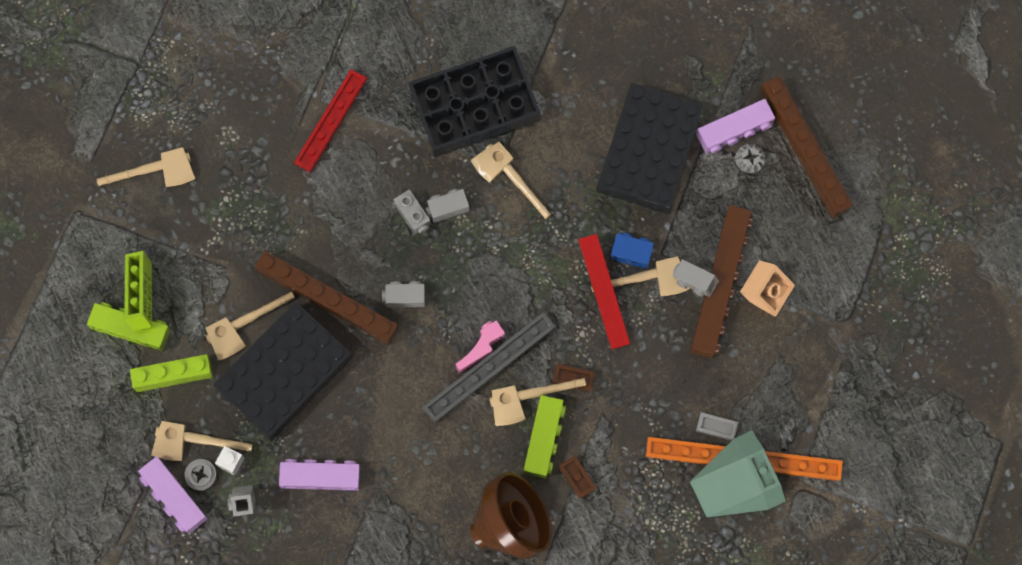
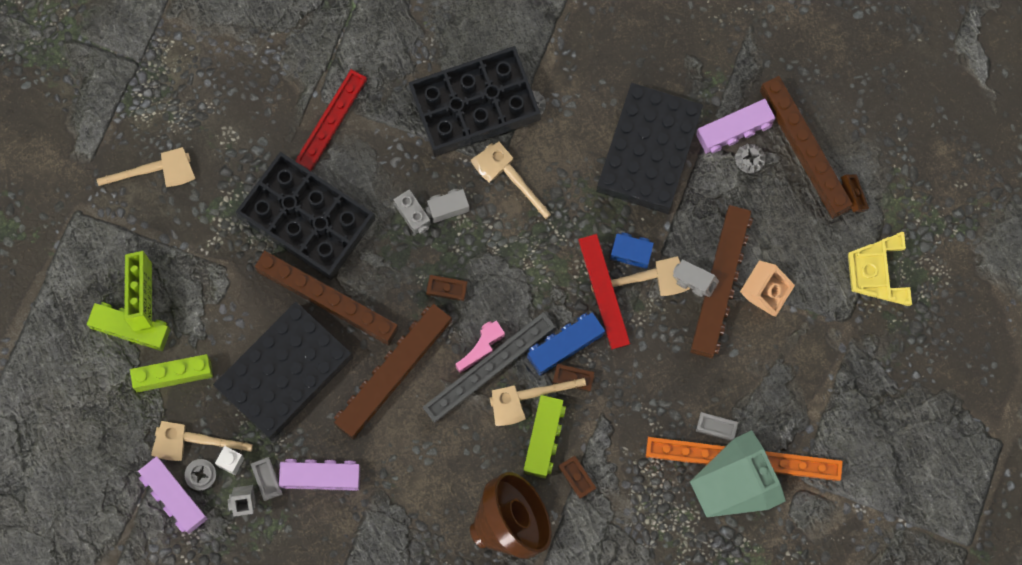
tan piece [205,291,295,361] -> none
light grey brick [382,281,425,308] -> none
none -> black brick [236,152,375,280]
none -> light grey tile [251,457,283,501]
none -> reddish brown brick [334,303,452,440]
none -> reddish brown plate [426,275,468,301]
none -> blue brick [527,312,605,376]
none -> reddish brown plate [840,174,869,212]
none -> light yellow wing [848,232,912,306]

